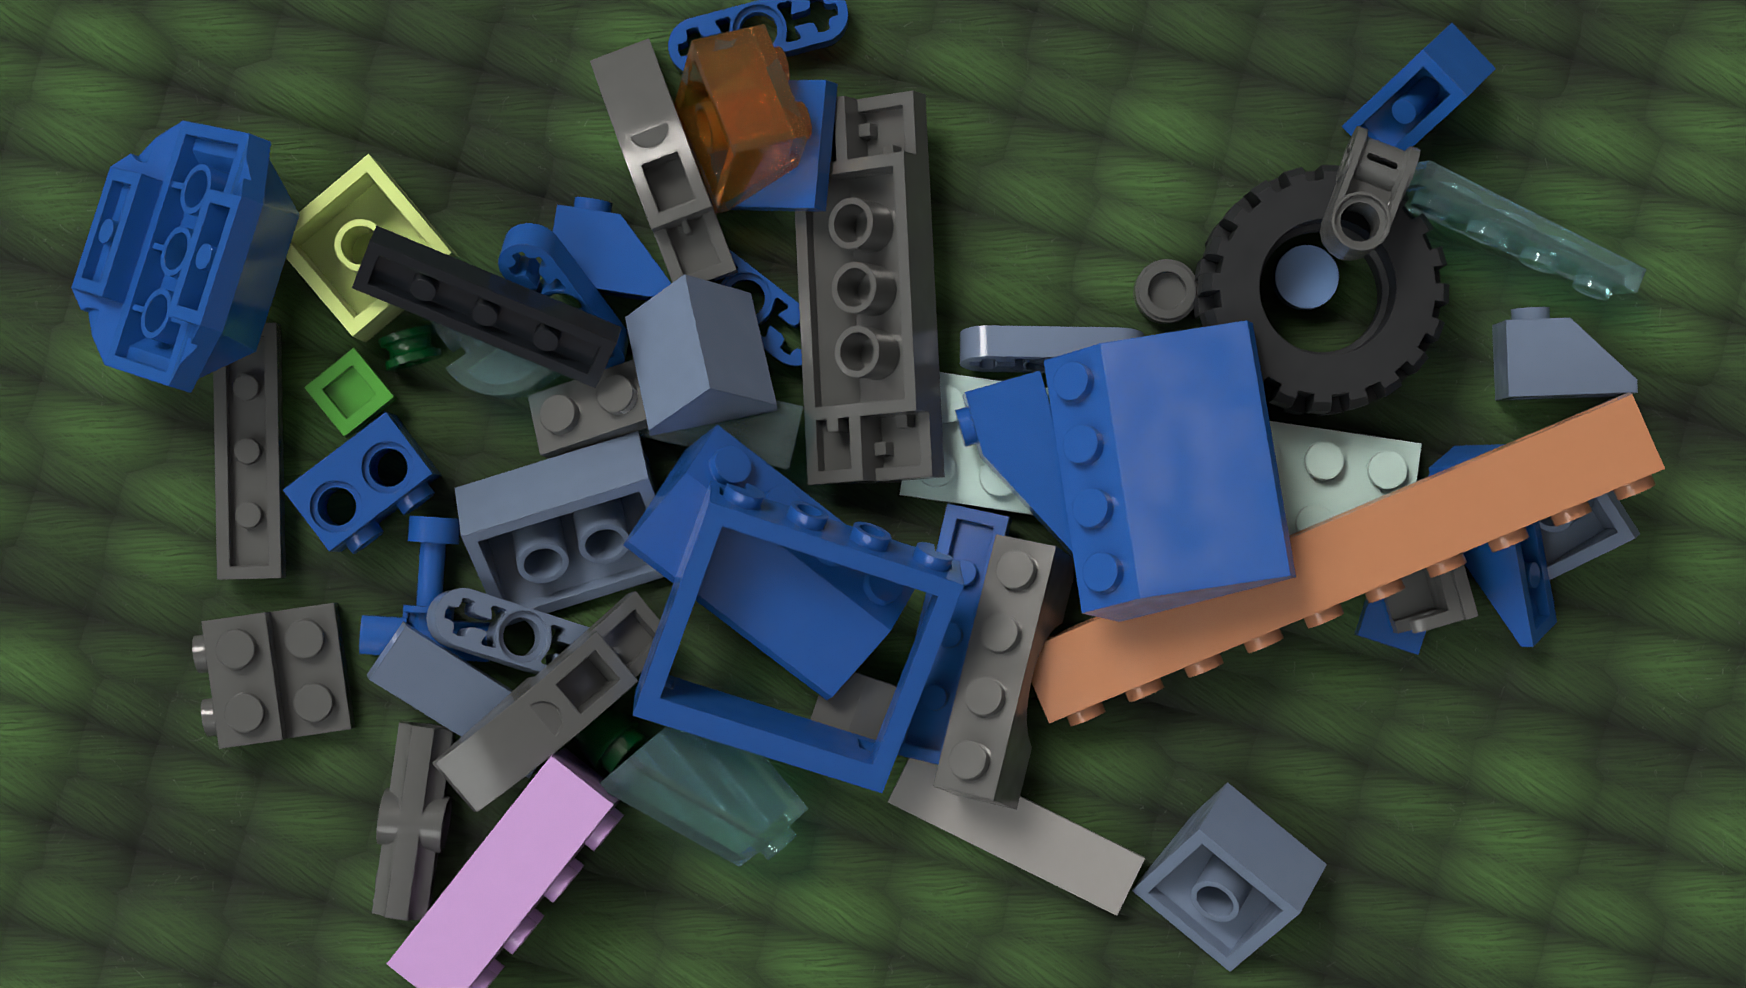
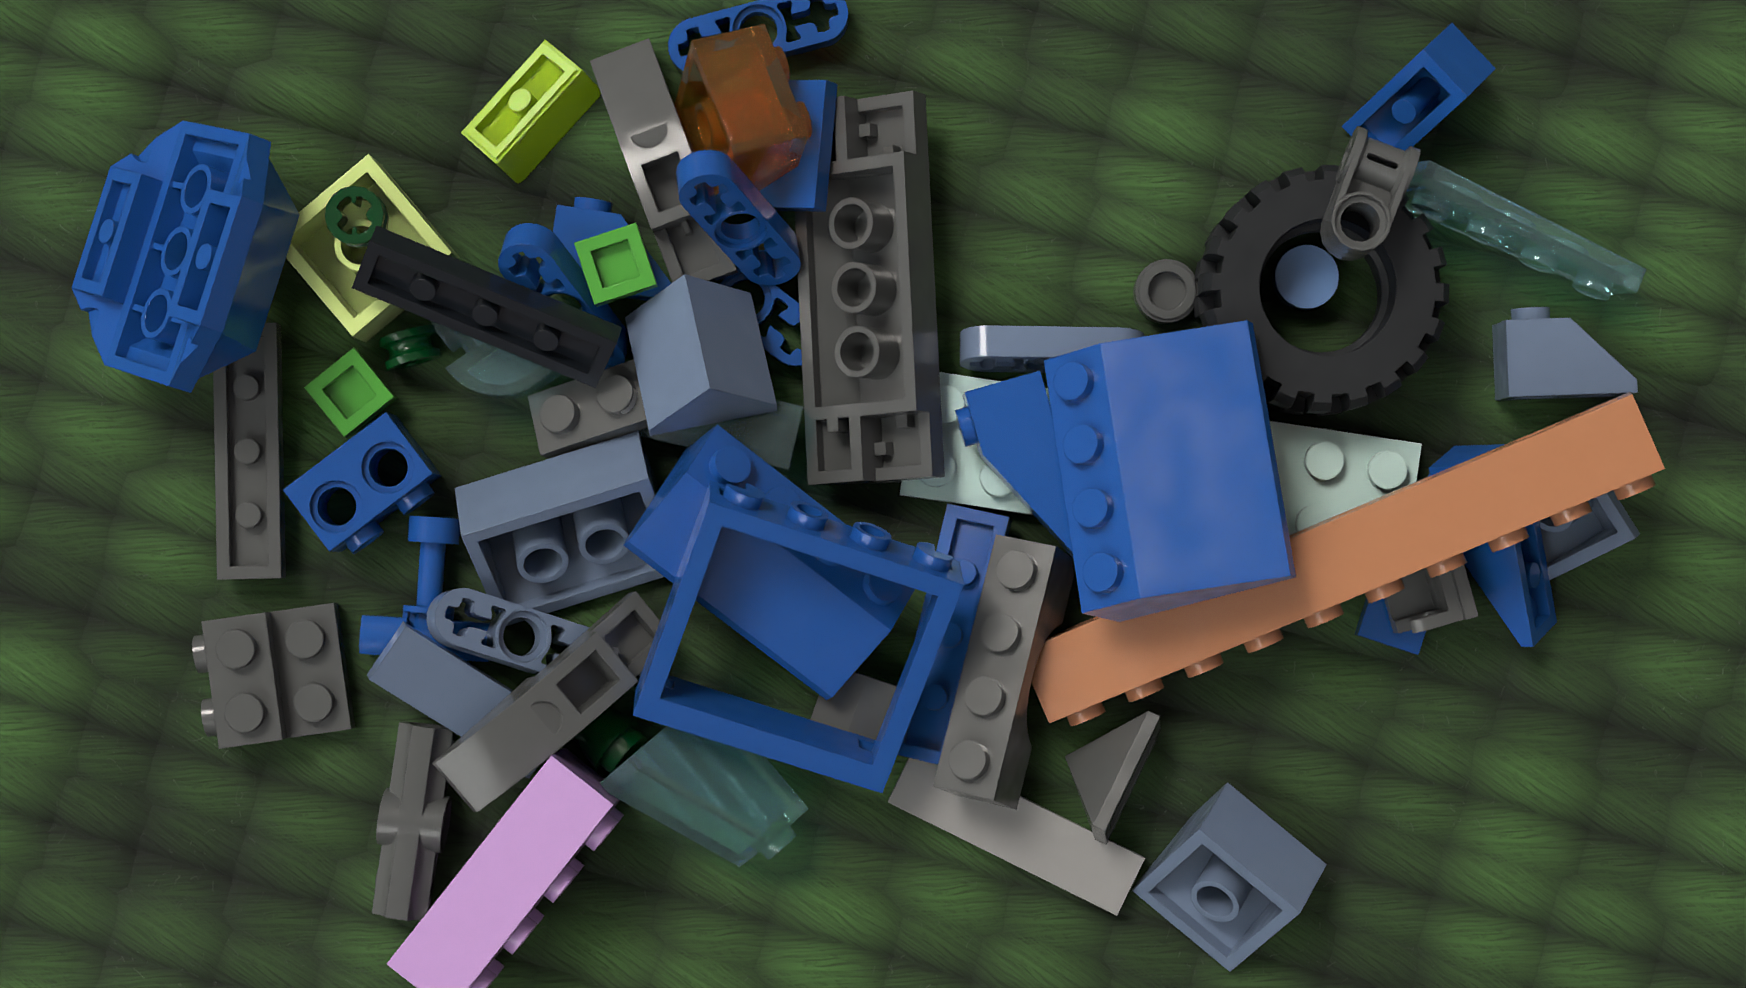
none -> dark green bush [325,186,389,248]
none -> lime slope [461,40,601,183]
none -> bright green plate [574,223,658,307]
none -> blue beam [676,150,801,286]
none -> dark grey slope [1065,711,1161,845]

